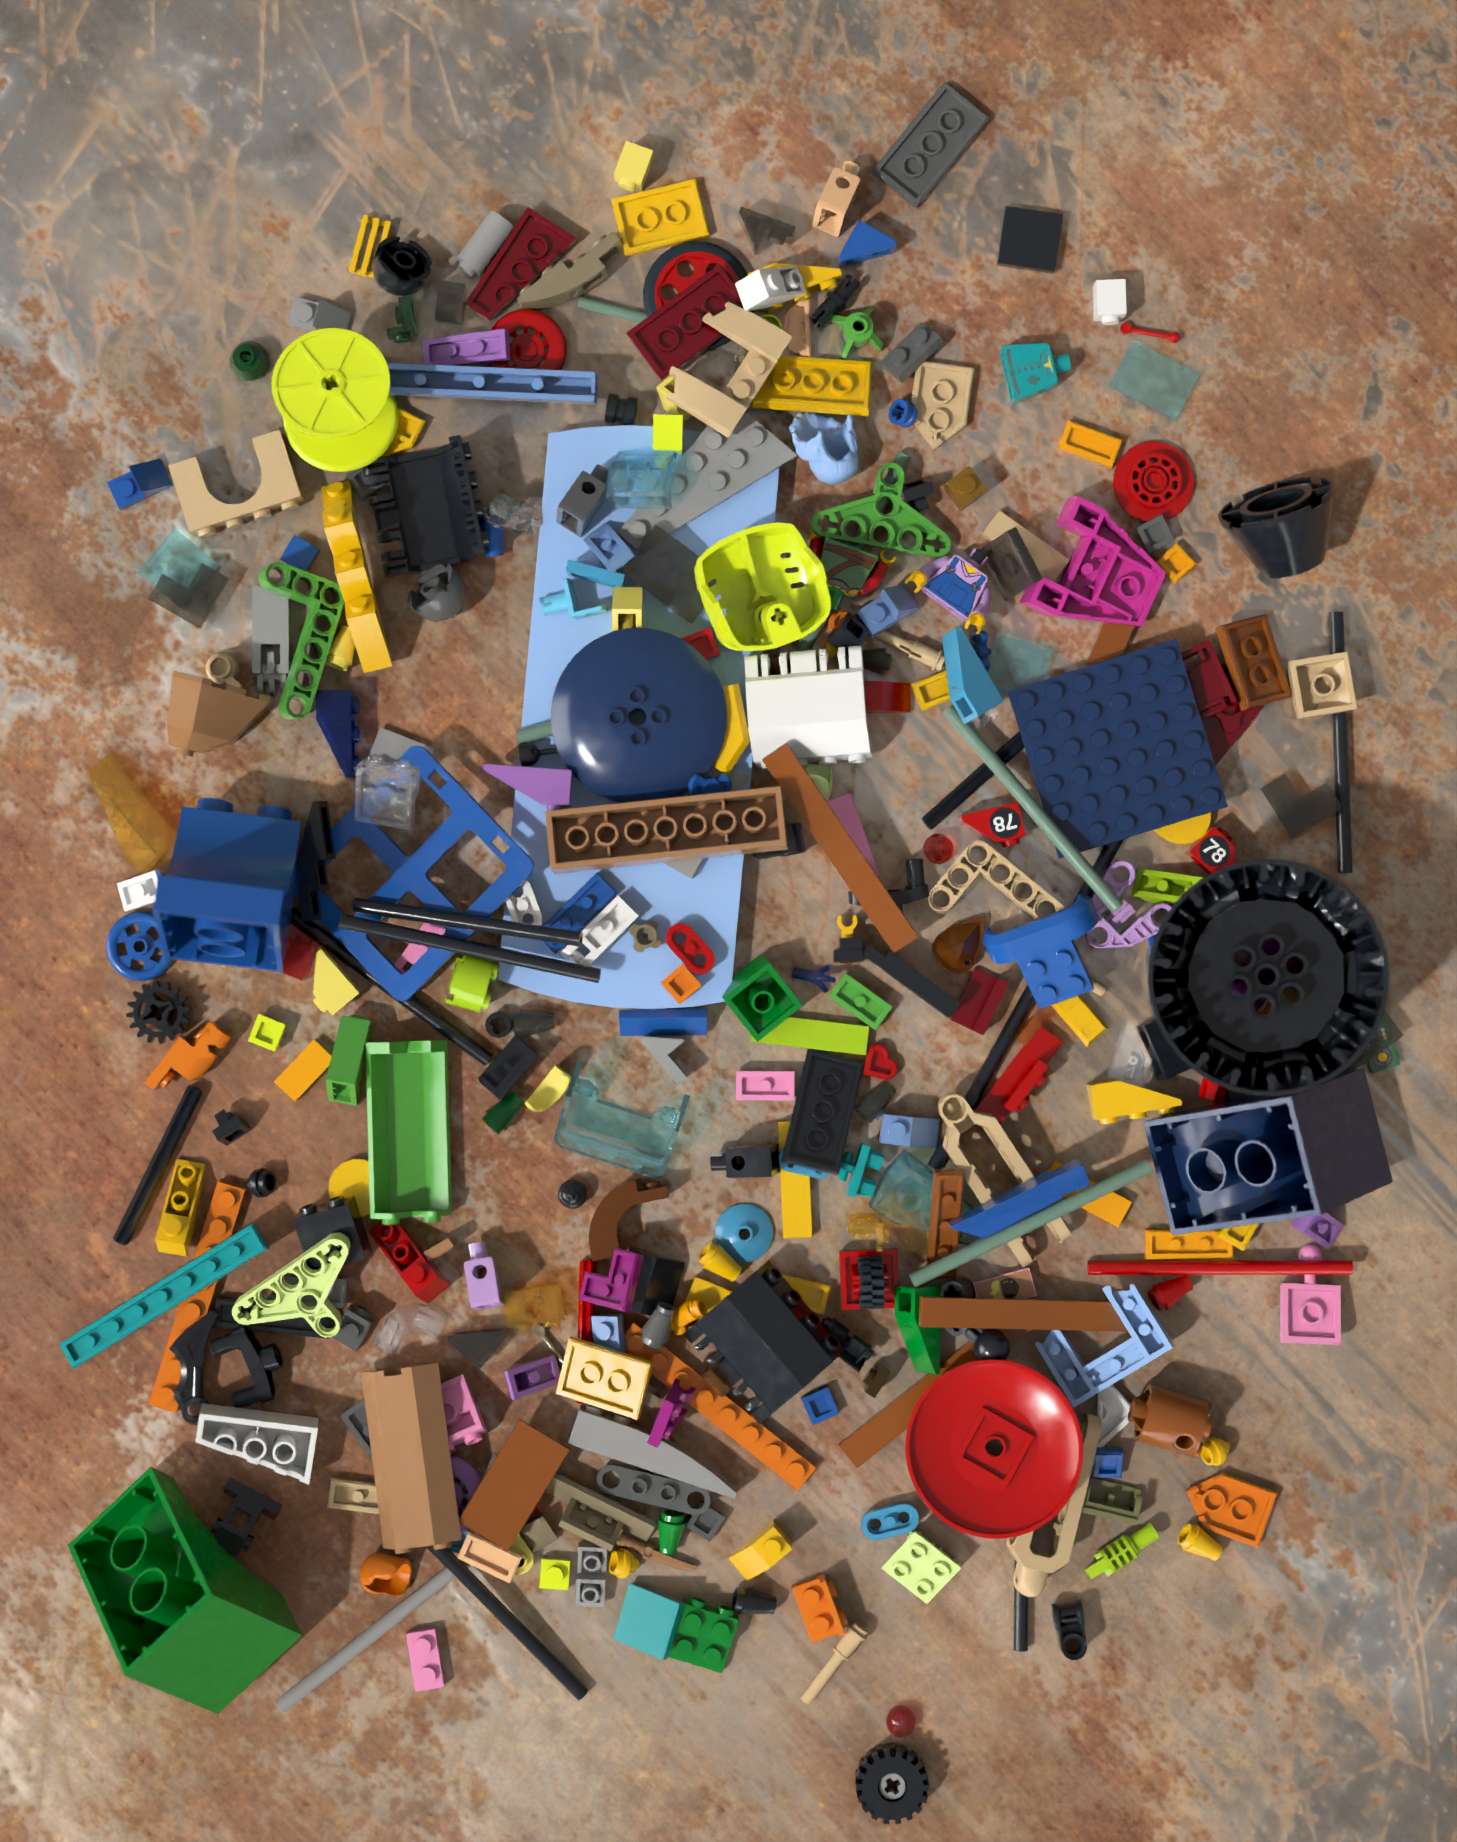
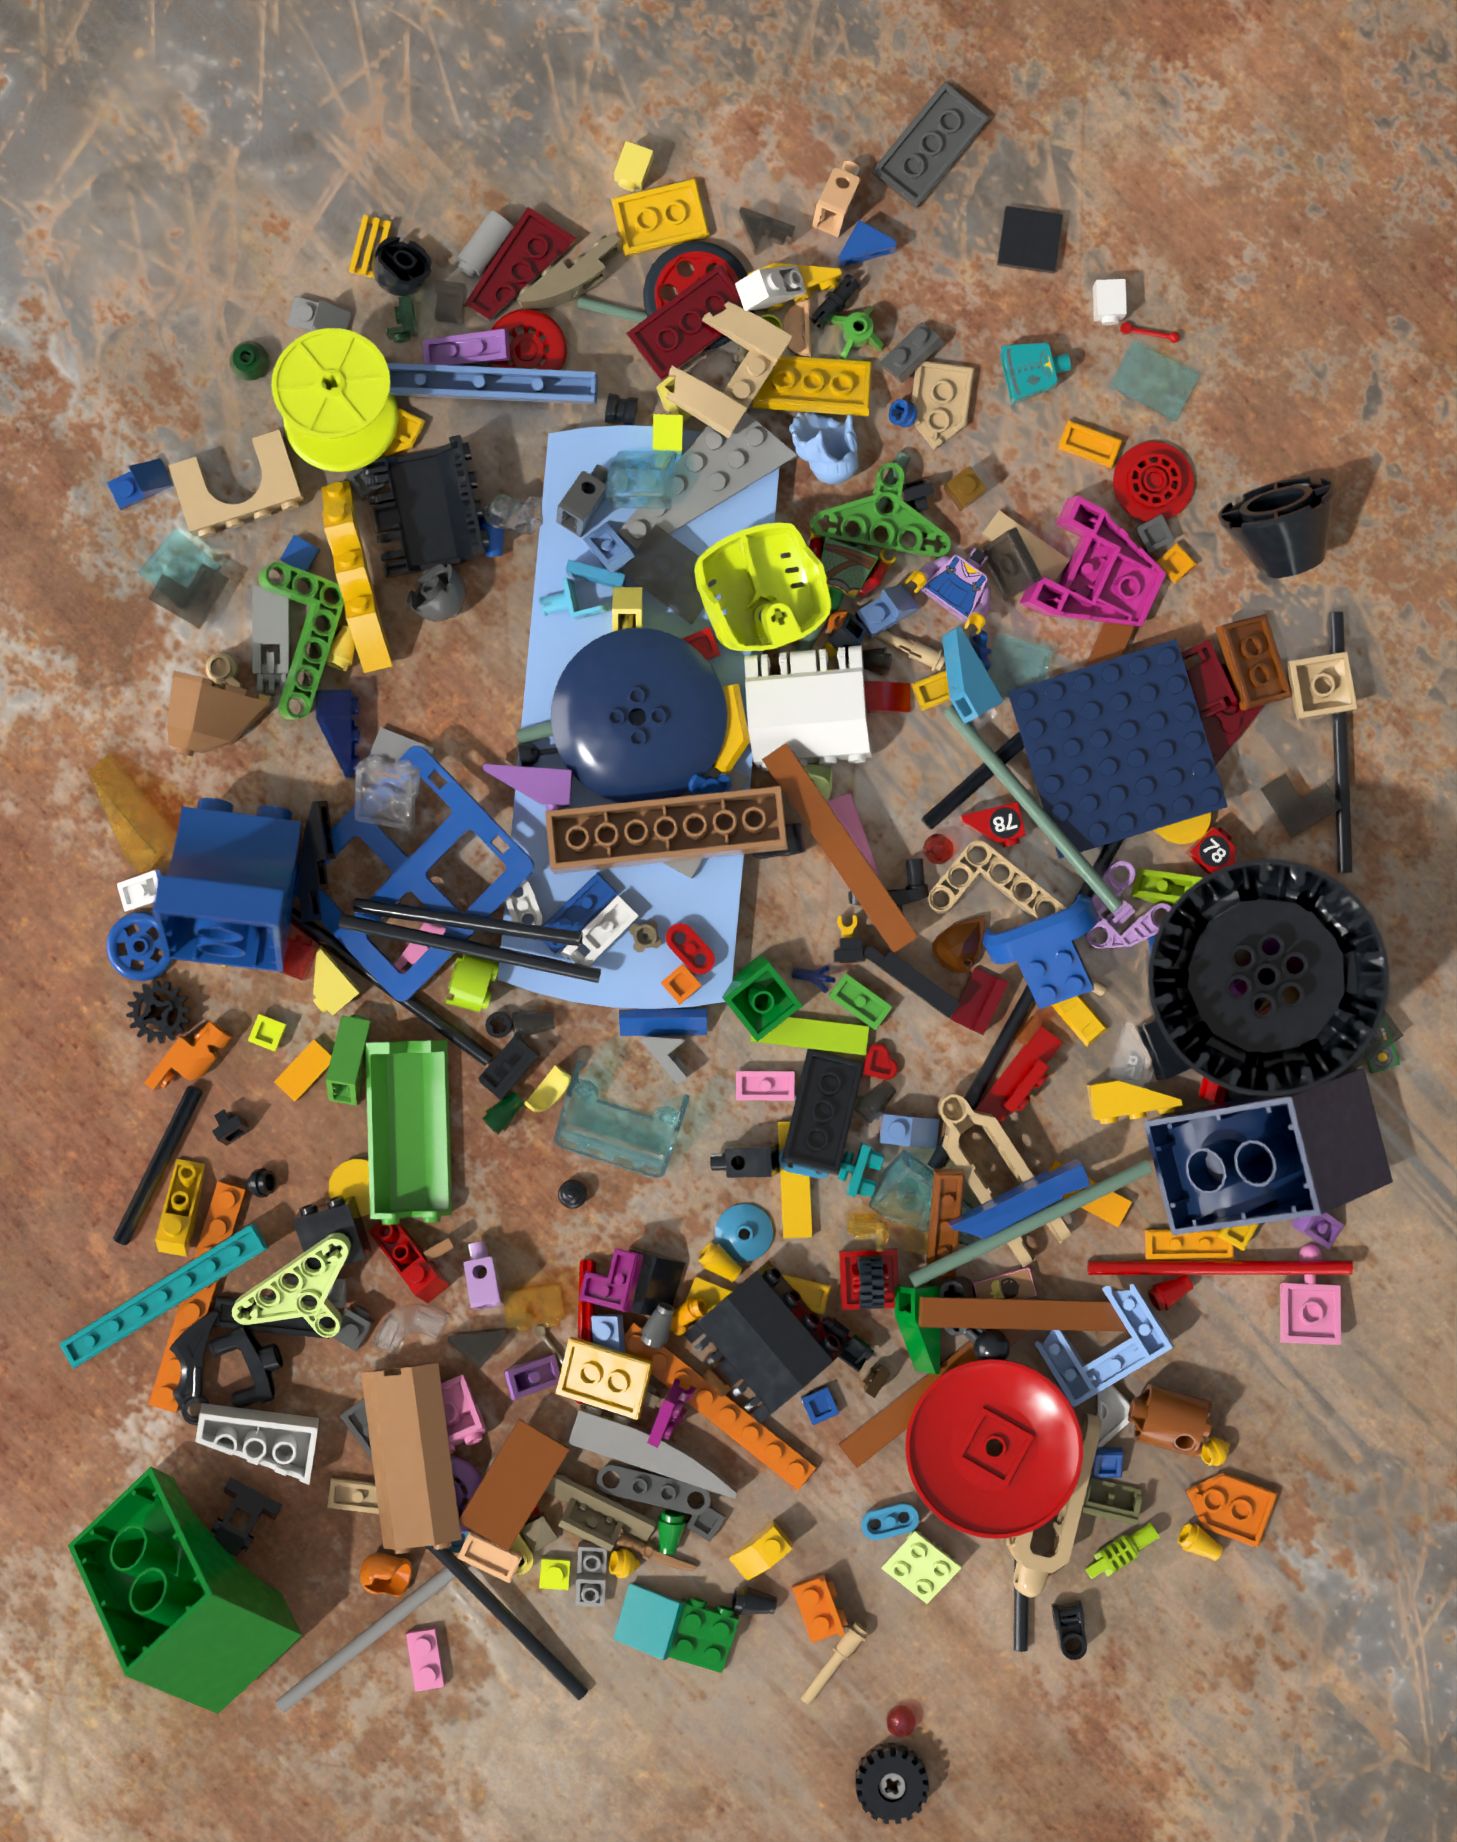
reddish brown arch [589,1178,669,1261] -> none

